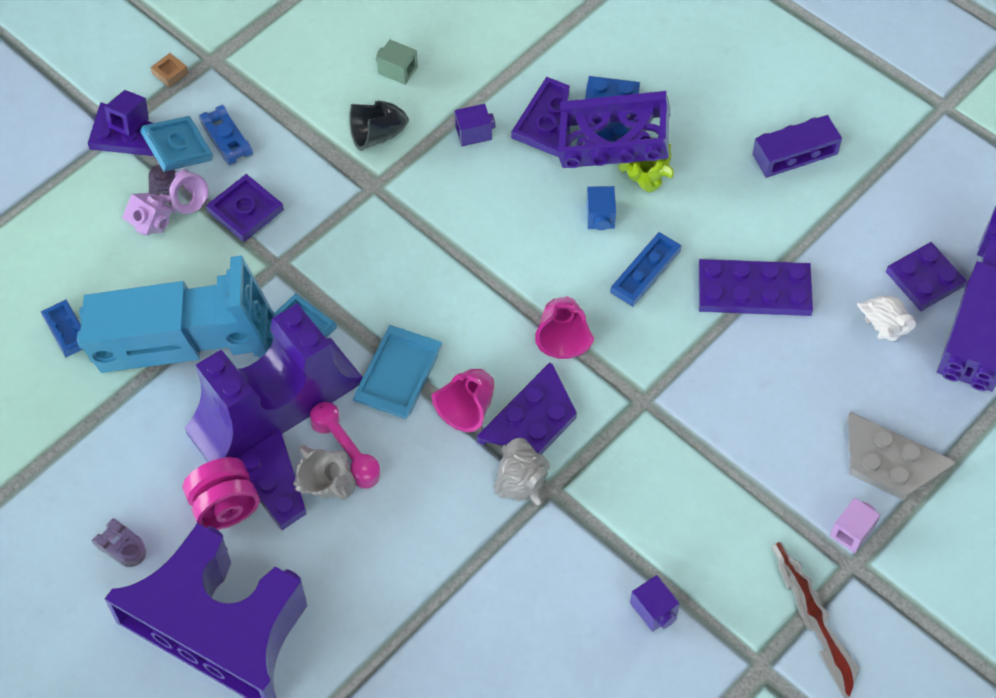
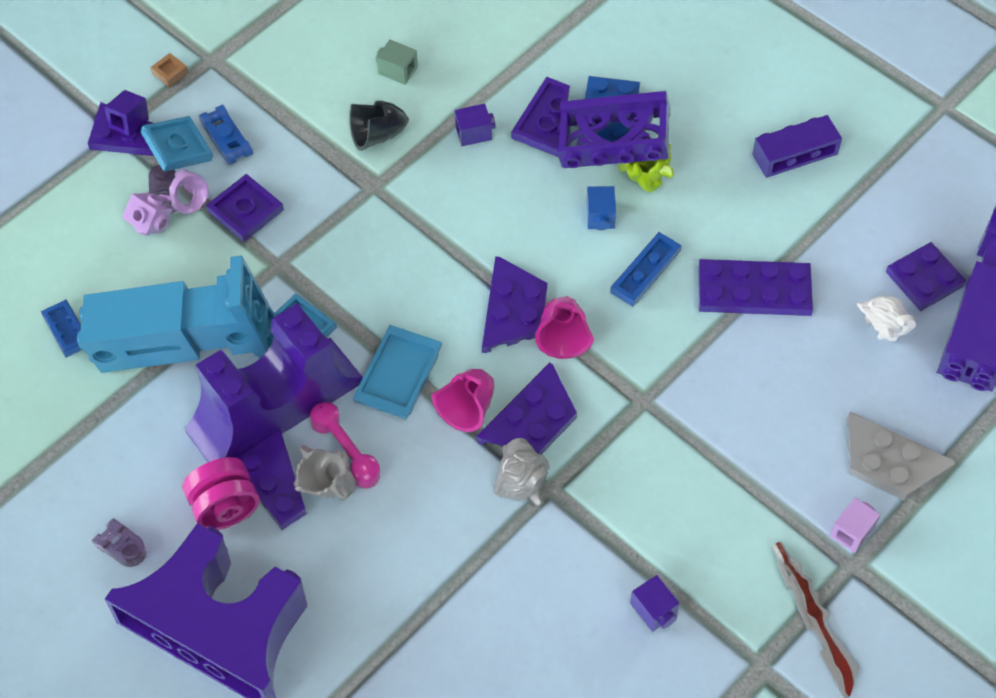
none -> dark purple wing [482,256,548,353]

